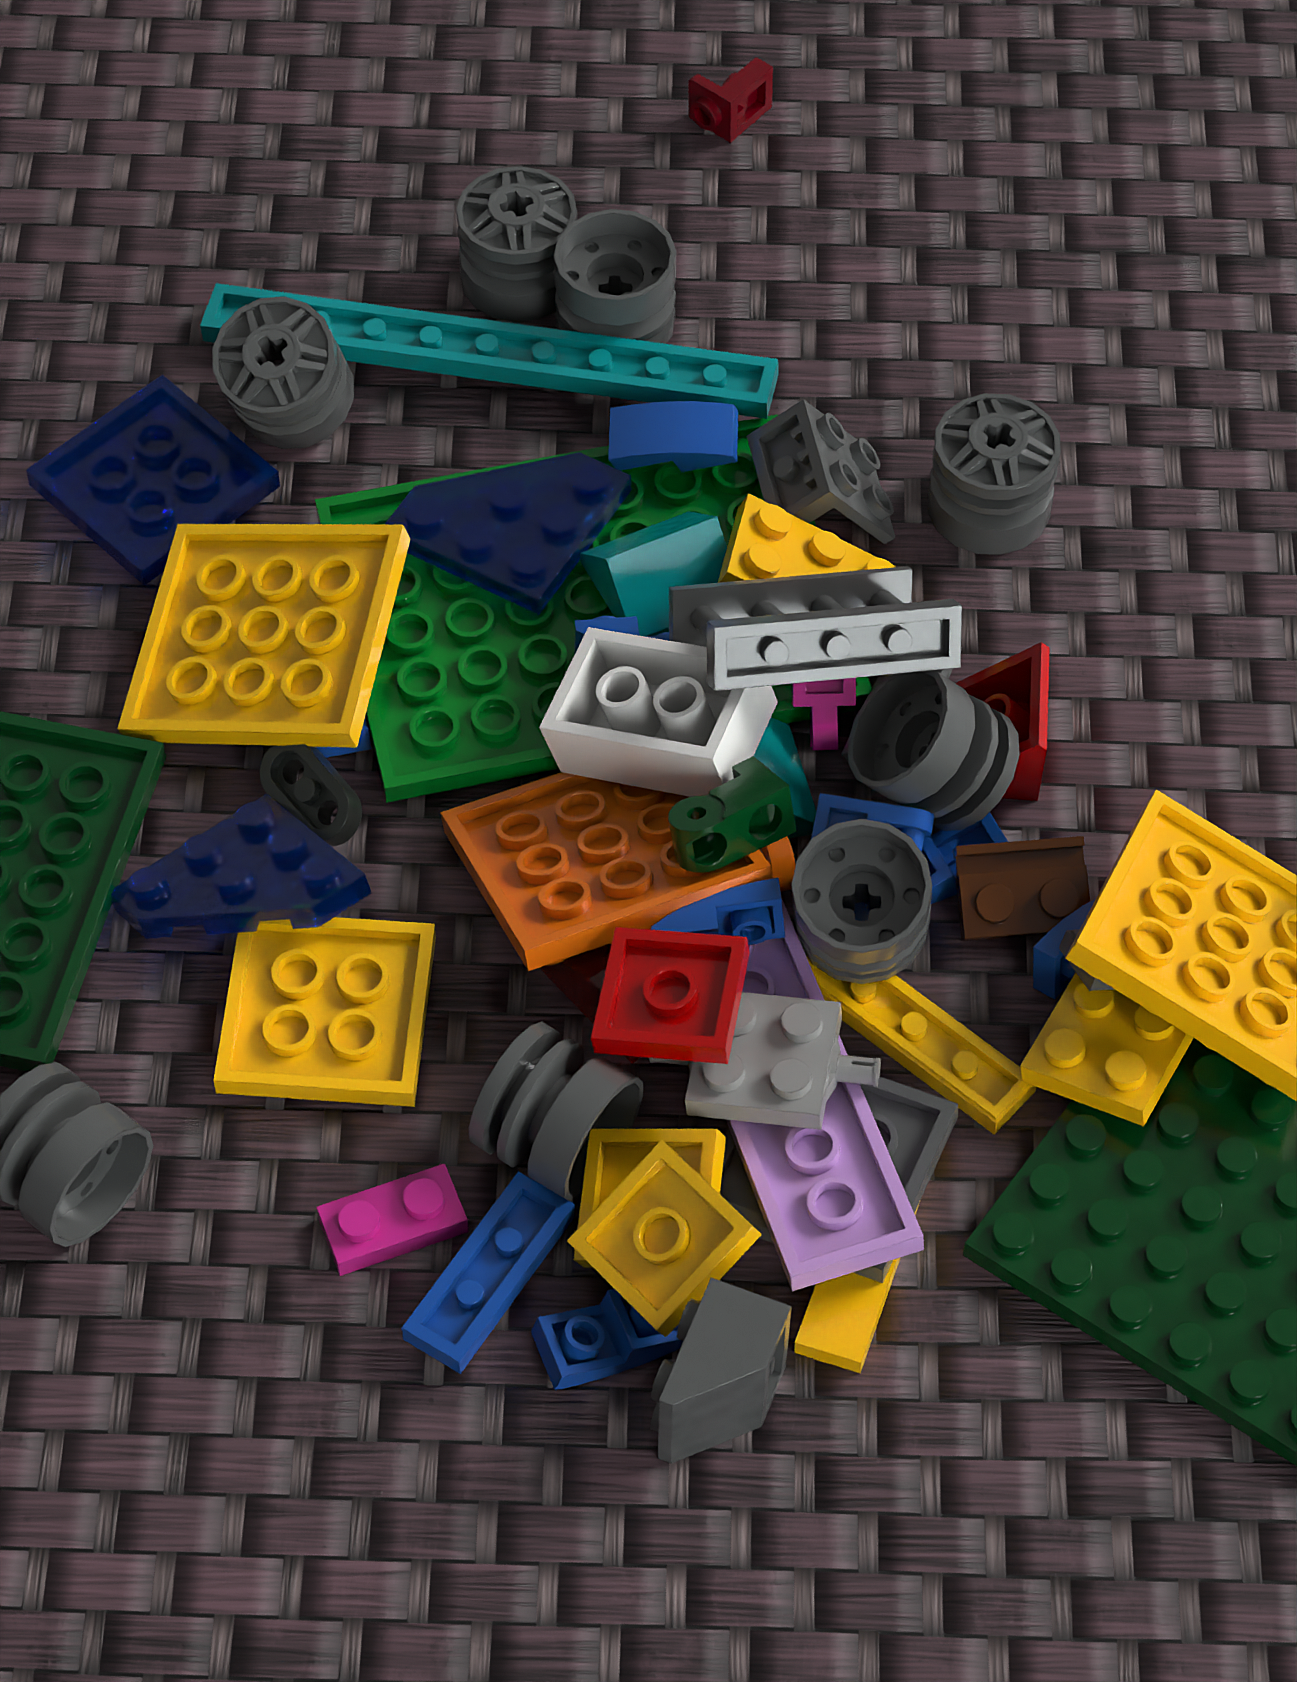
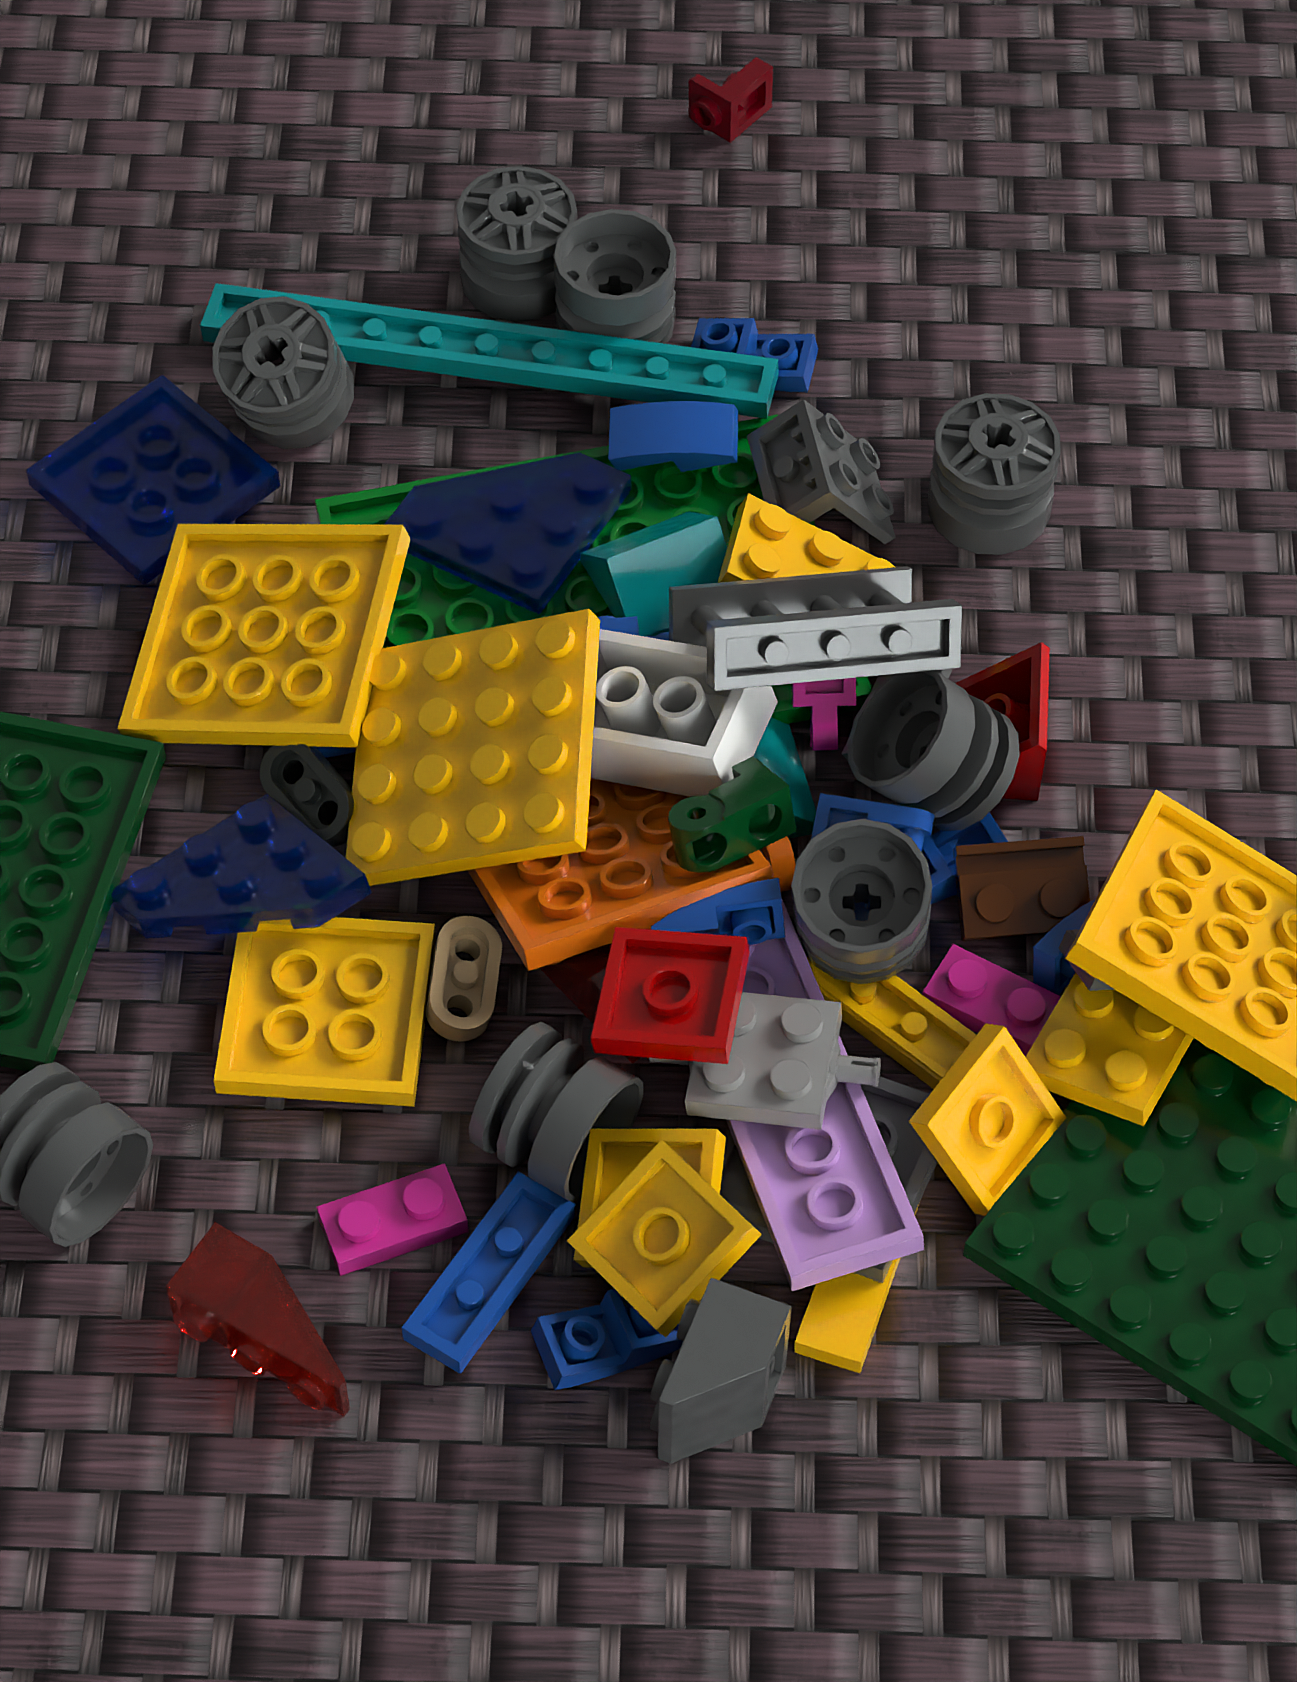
none -> clear red slope [166,1222,350,1417]
none -> yellow plate [344,609,600,888]
none -> tan plate [425,916,502,1042]
none -> blue slope [691,318,818,392]
none -> yellow plate [909,1023,1067,1216]
none -> dark pink plate [922,944,1061,1057]

